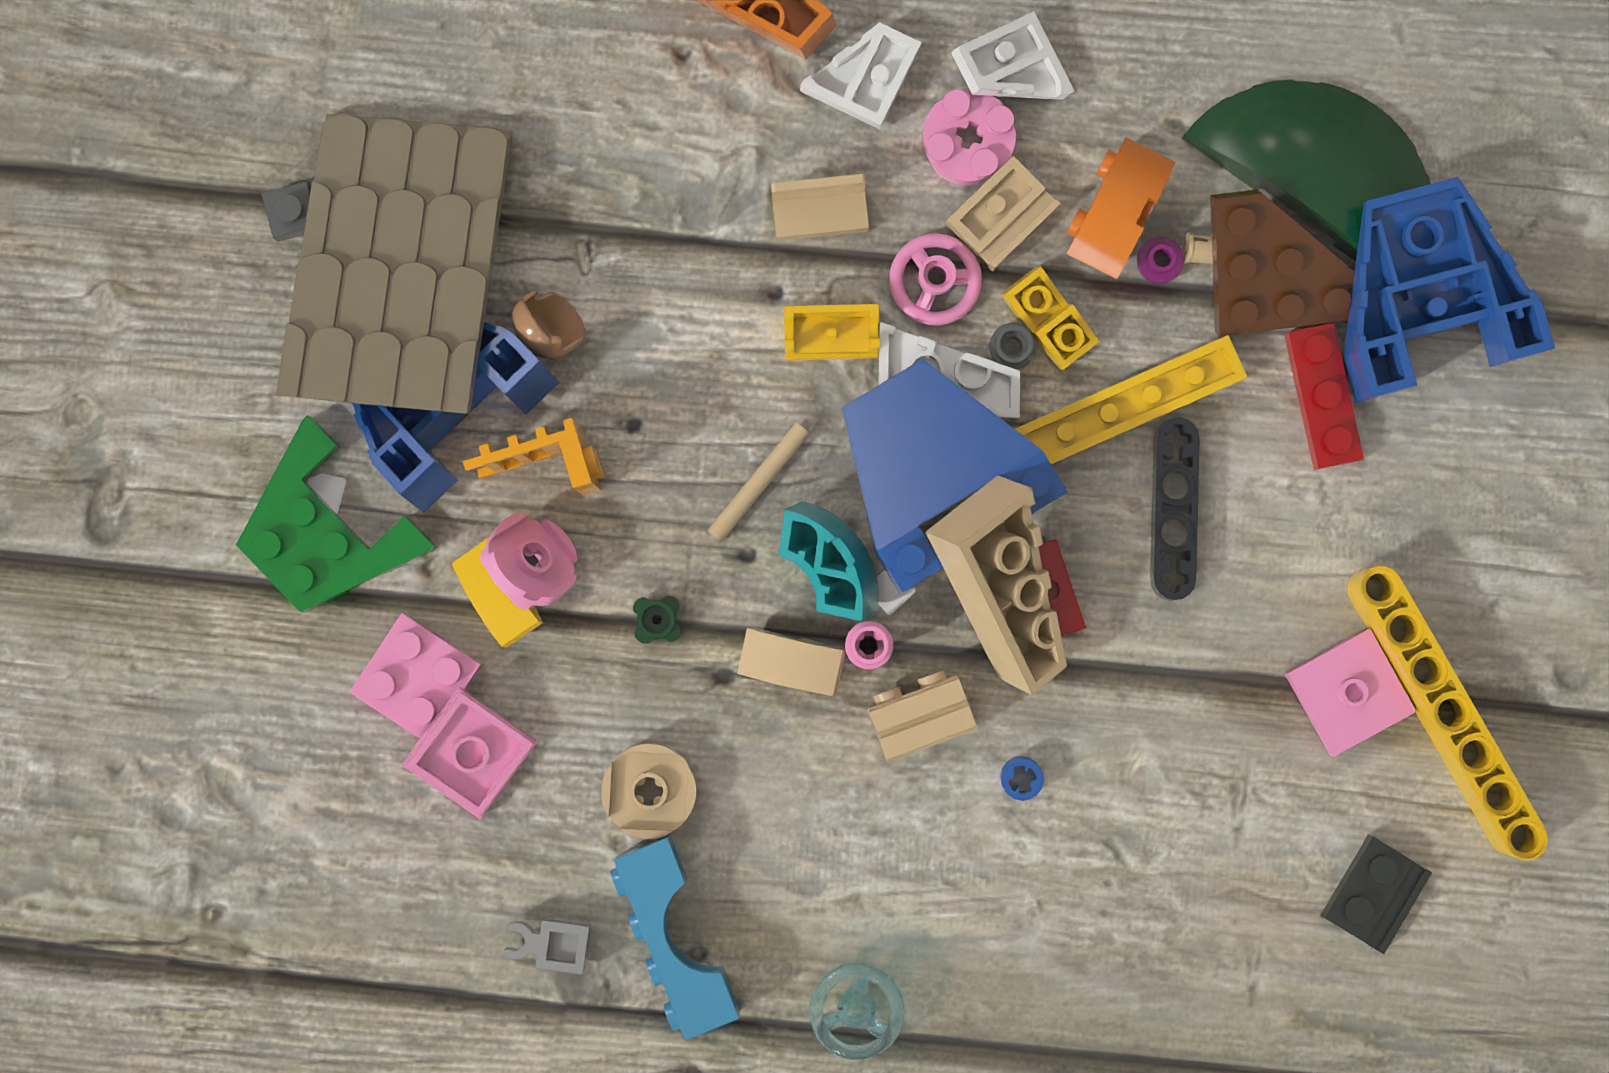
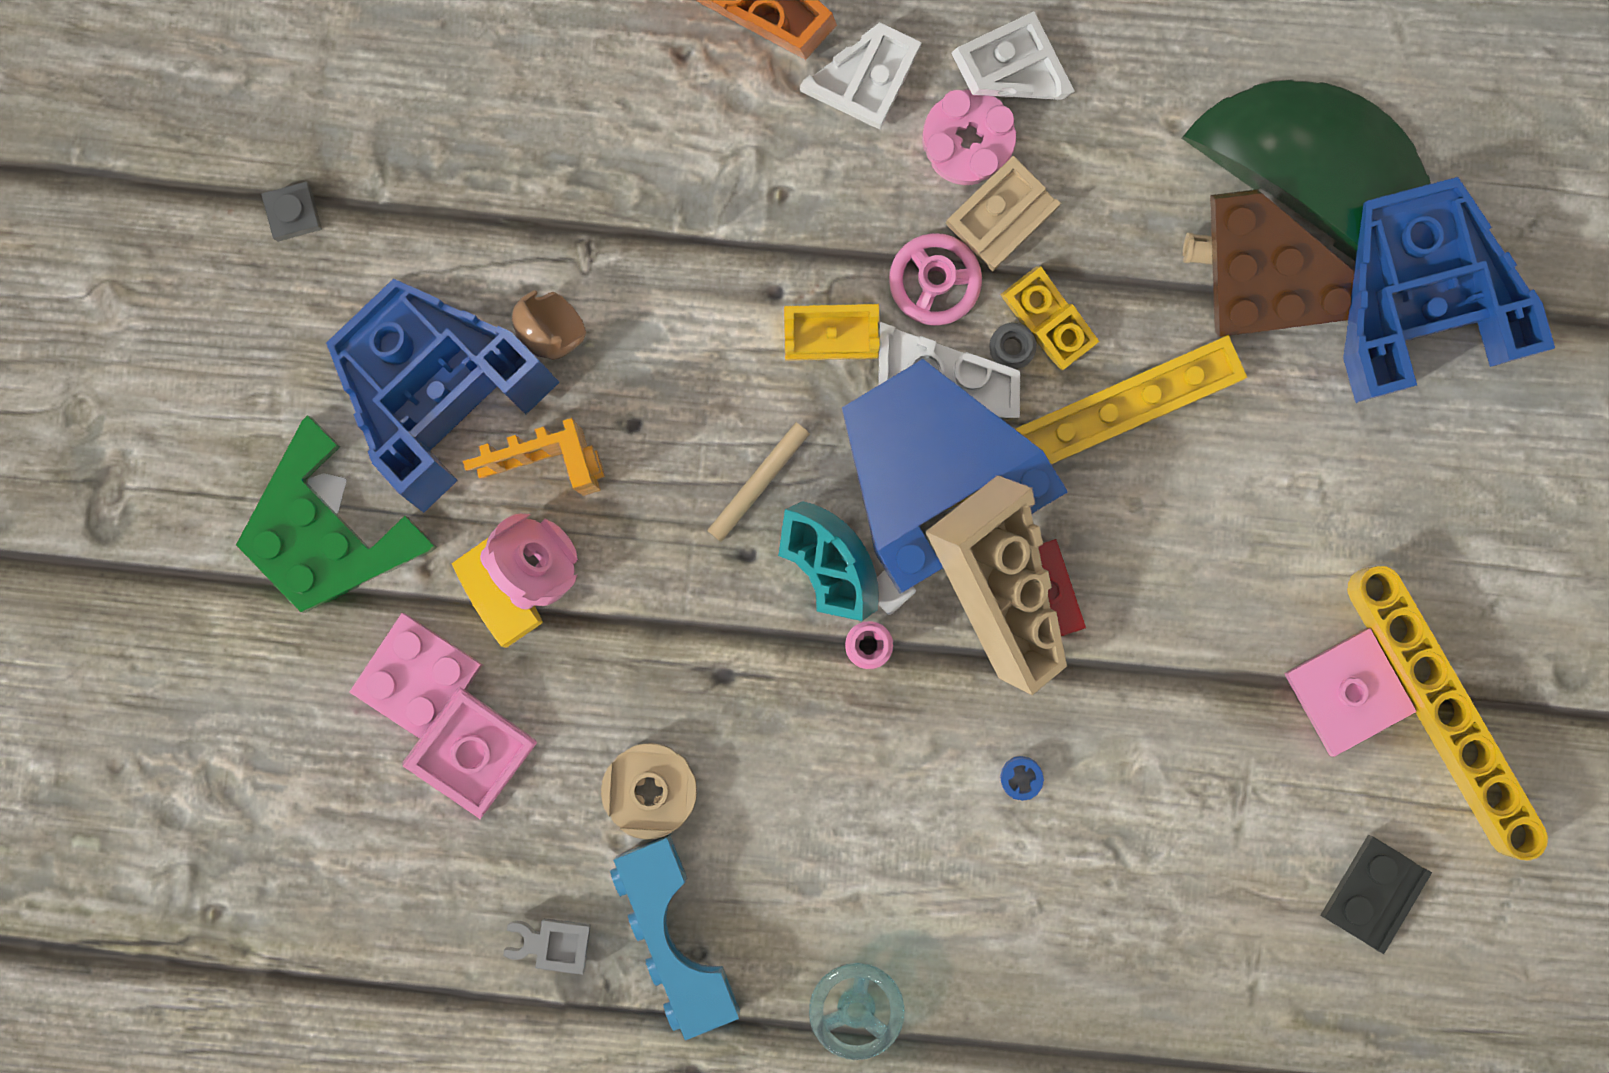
dark tan piece [276,113,513,414] -> none
dark green plate [633,595,681,644] -> none
tan slope [737,627,846,696] -> none
tan panel [771,174,869,241] -> none
tan brick [867,670,977,763] -> none
orange brick [1067,137,1176,279] -> none
magenta plate [1137,237,1184,284] -> none
black beam [1150,417,1200,601] -> none
red plate [1284,323,1364,470] -> none

